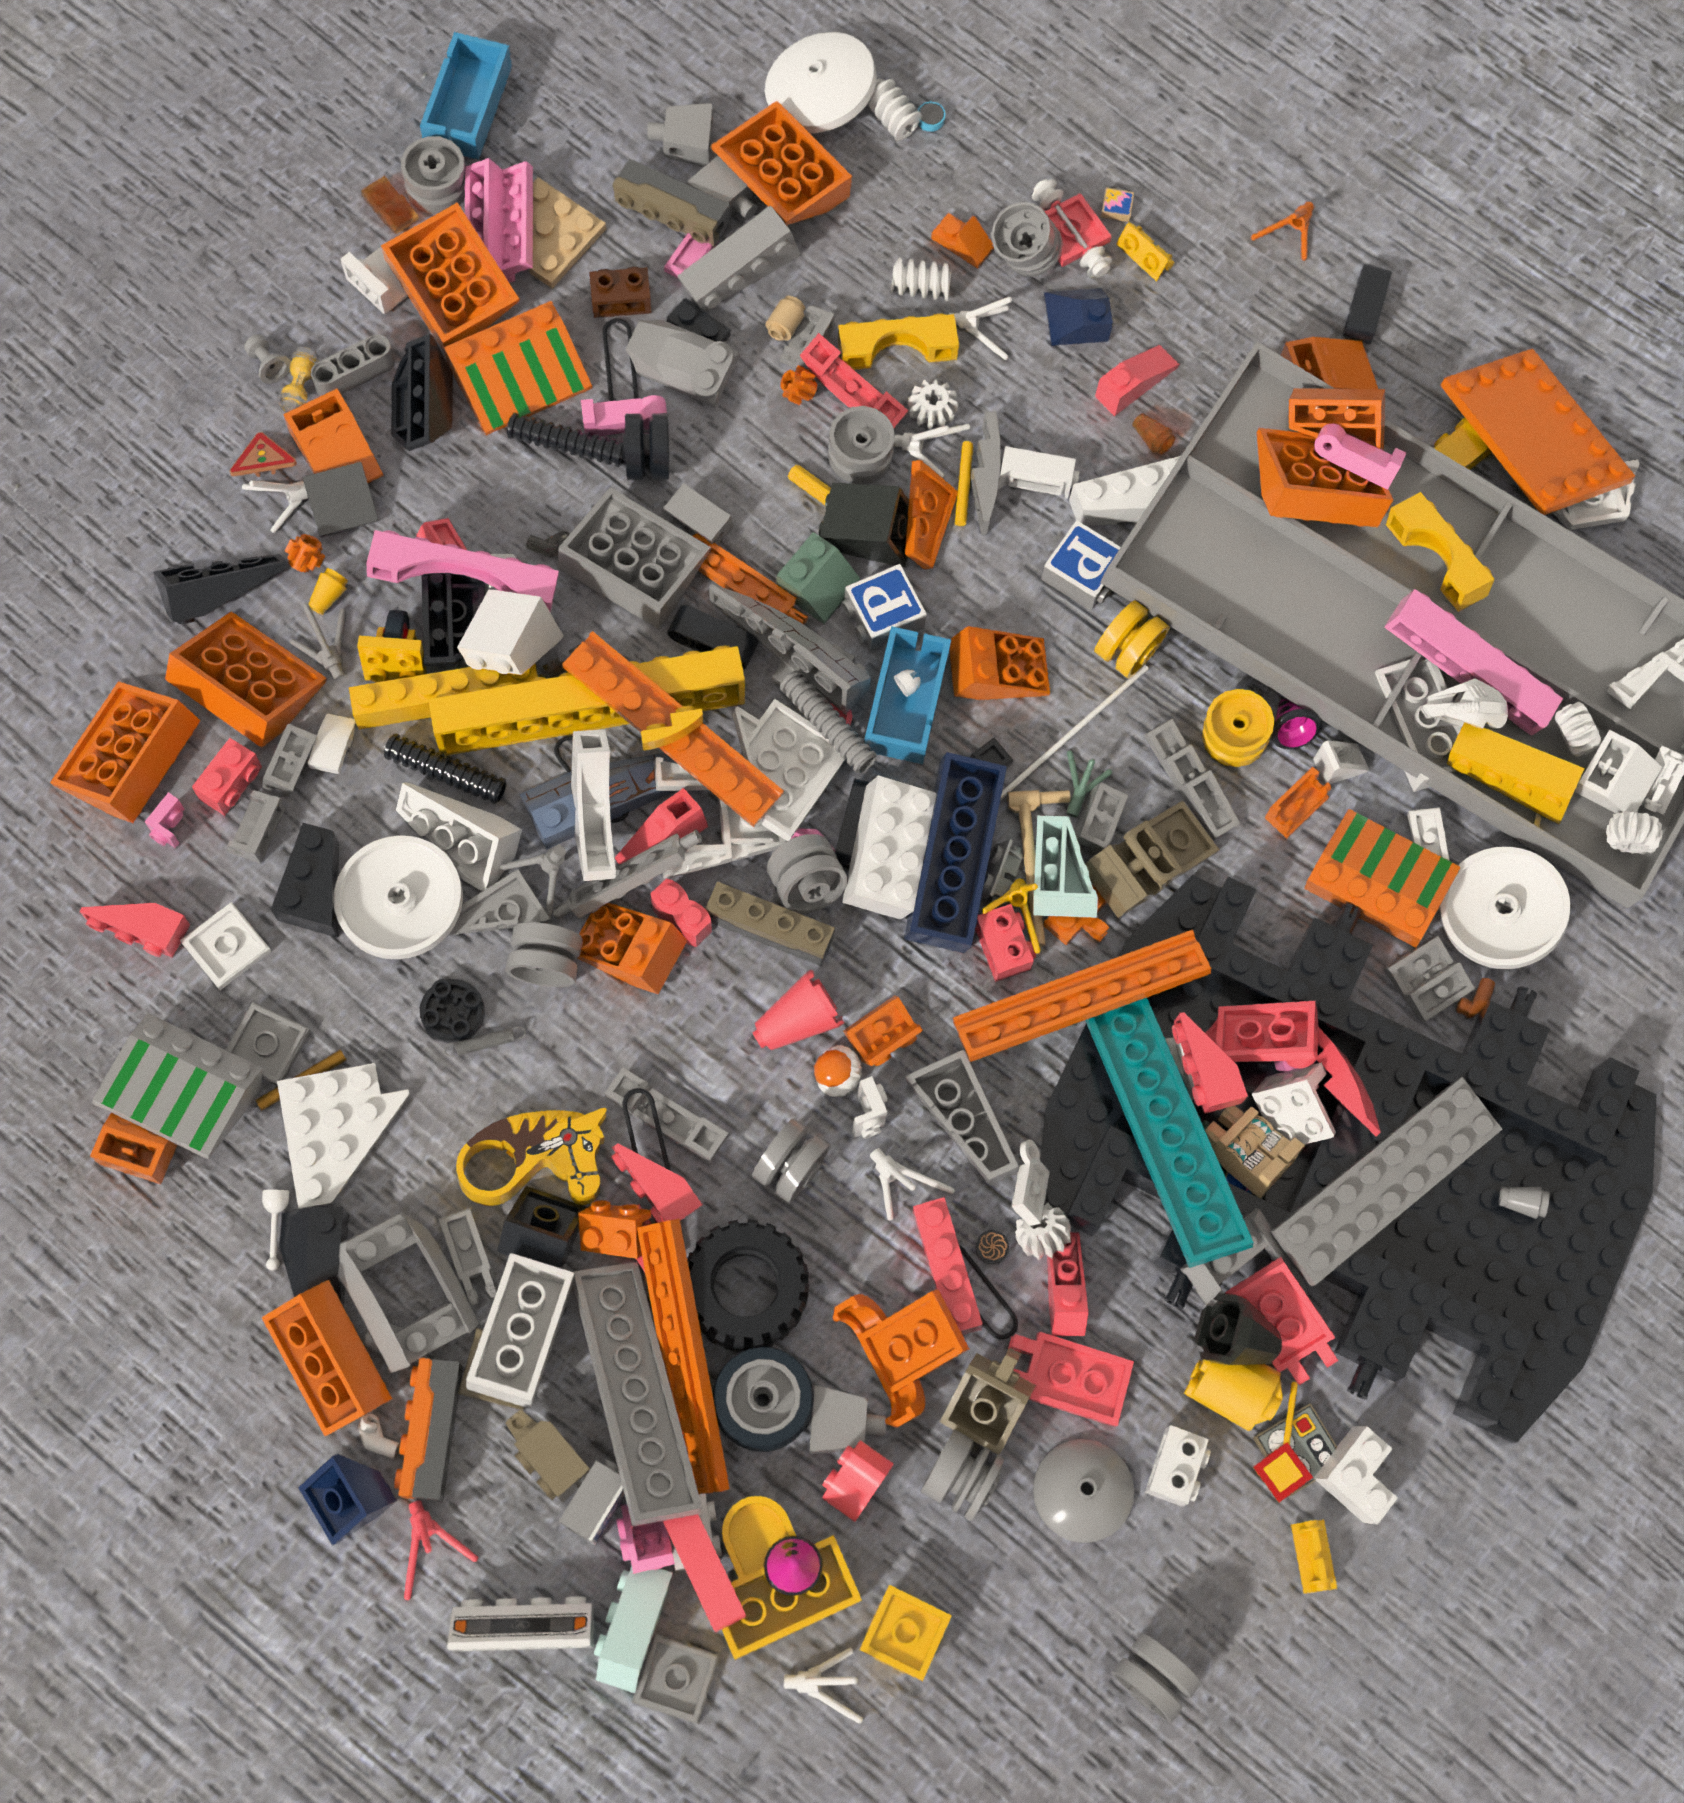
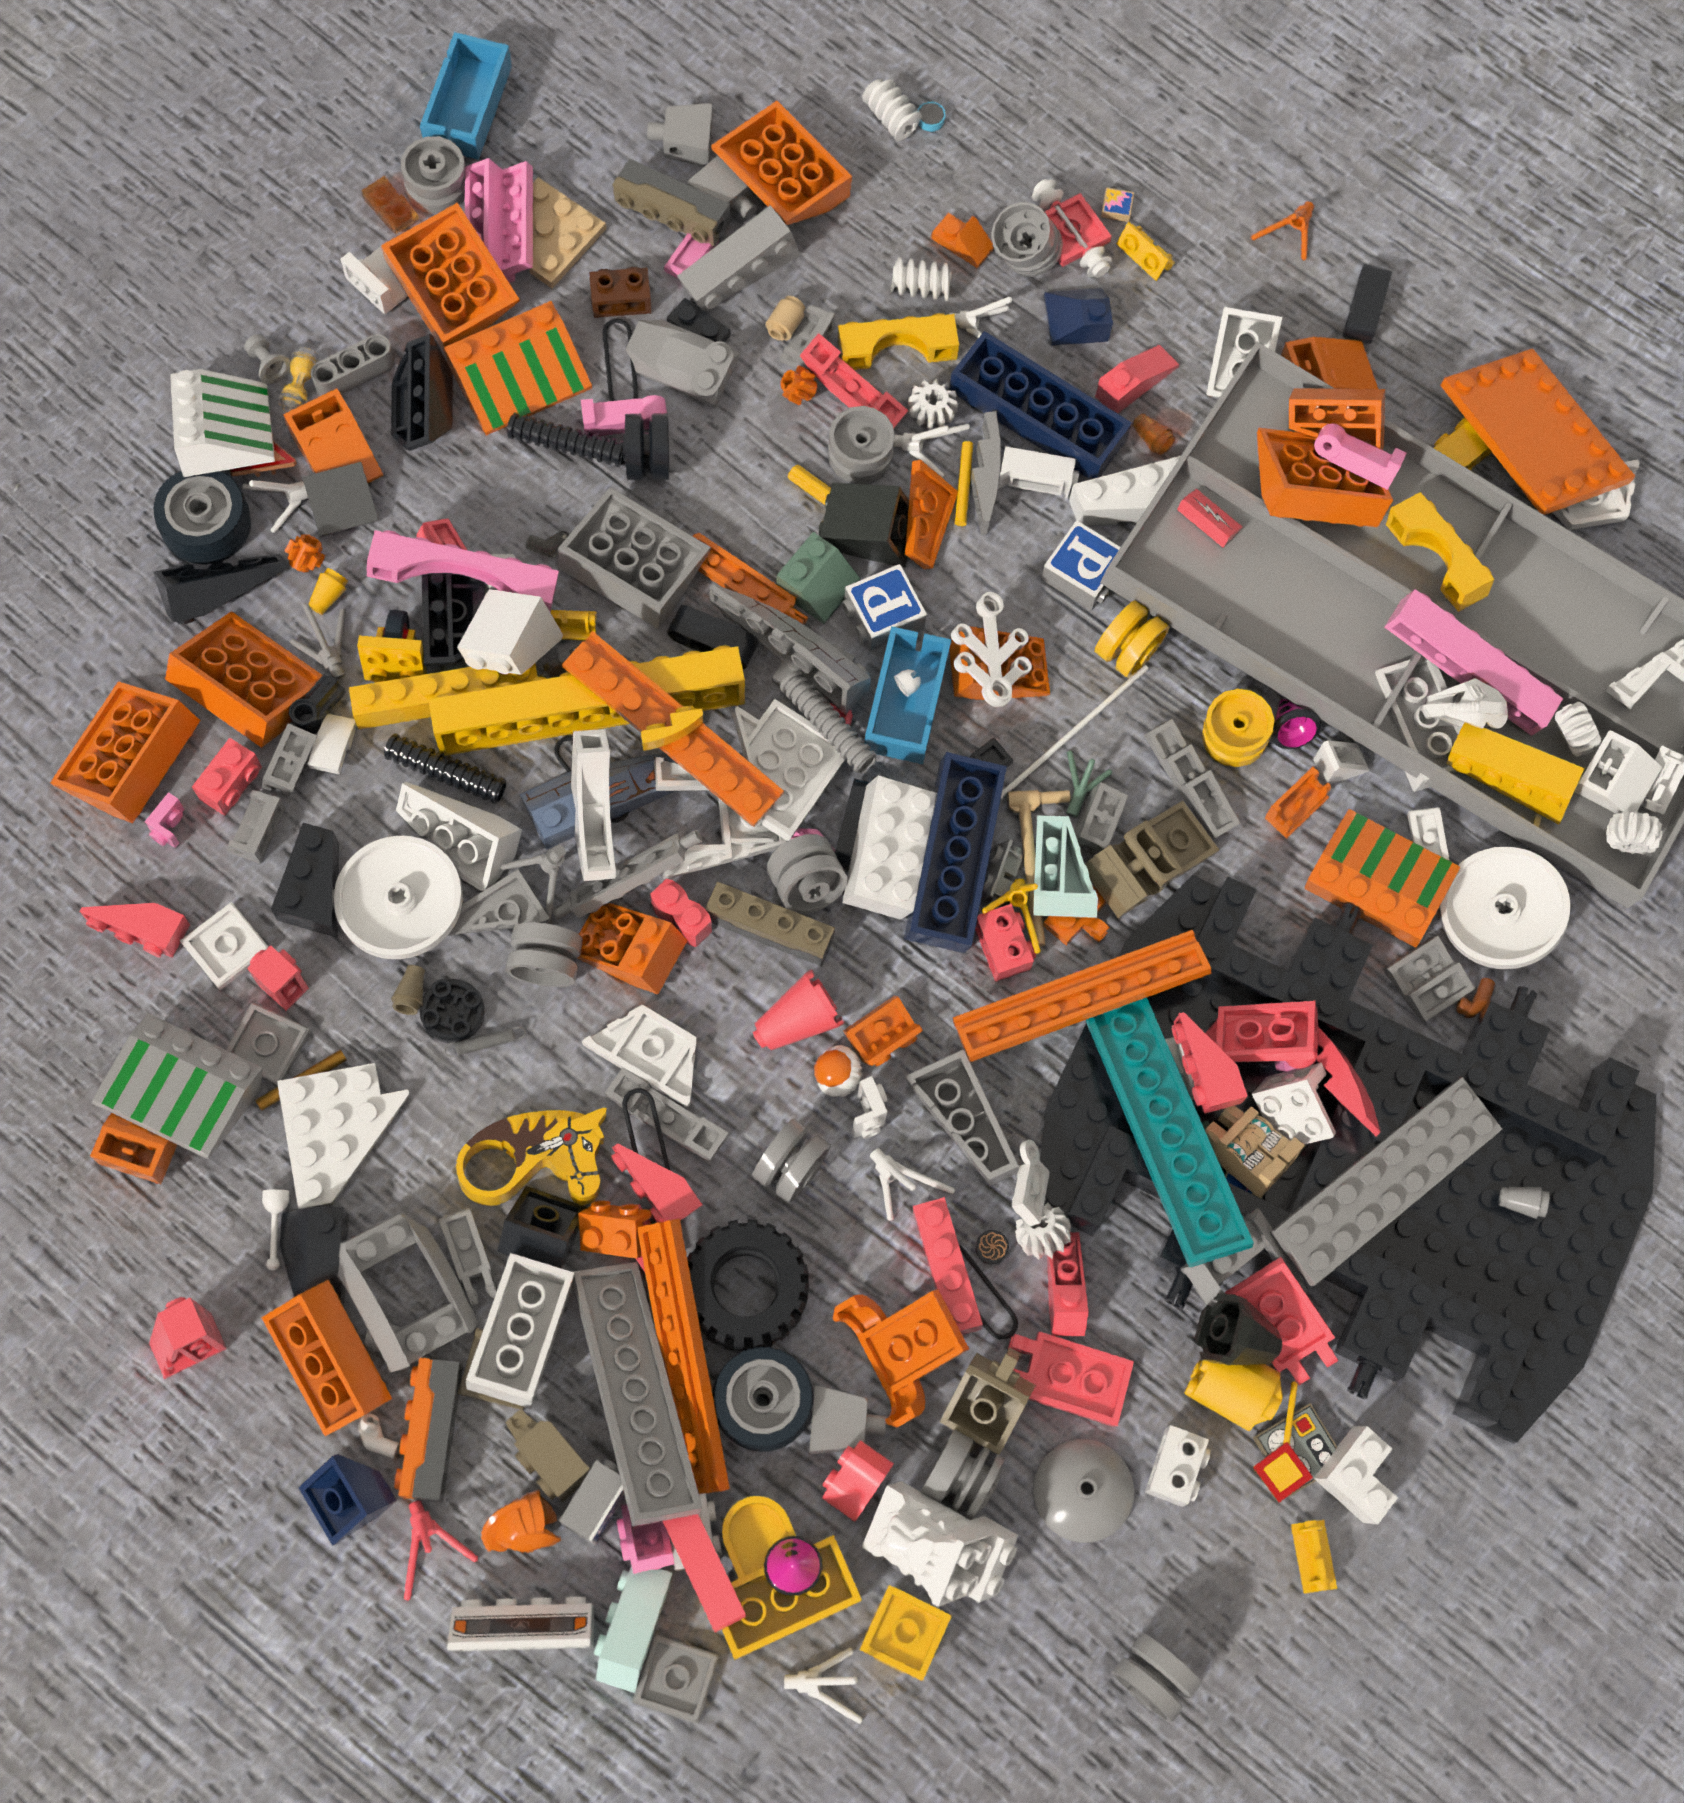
coral slope [615,788,708,865] -> none
light grey hinge [663,483,734,545] -> none
white dish [765,32,877,133] -> none
none -> coral wedge [149,1297,227,1379]
none -> wheel [153,470,251,565]
none -> white slope [170,369,275,477]
none -> coral brick [247,945,309,1011]
none -> black piece [289,674,346,734]
none -> dark tan cone [391,965,425,1015]
none -> orange helmet [481,1489,562,1553]
none -> yellow hinge [551,610,597,640]
none -> white wing [582,1005,697,1109]
none -> white brick [862,1481,1018,1607]
none -> dark blue brick [949,331,1132,480]
none -> white plant [951,592,1032,707]
none -> coral slope [1177,489,1242,548]
none -> white slope [1206,307,1282,398]

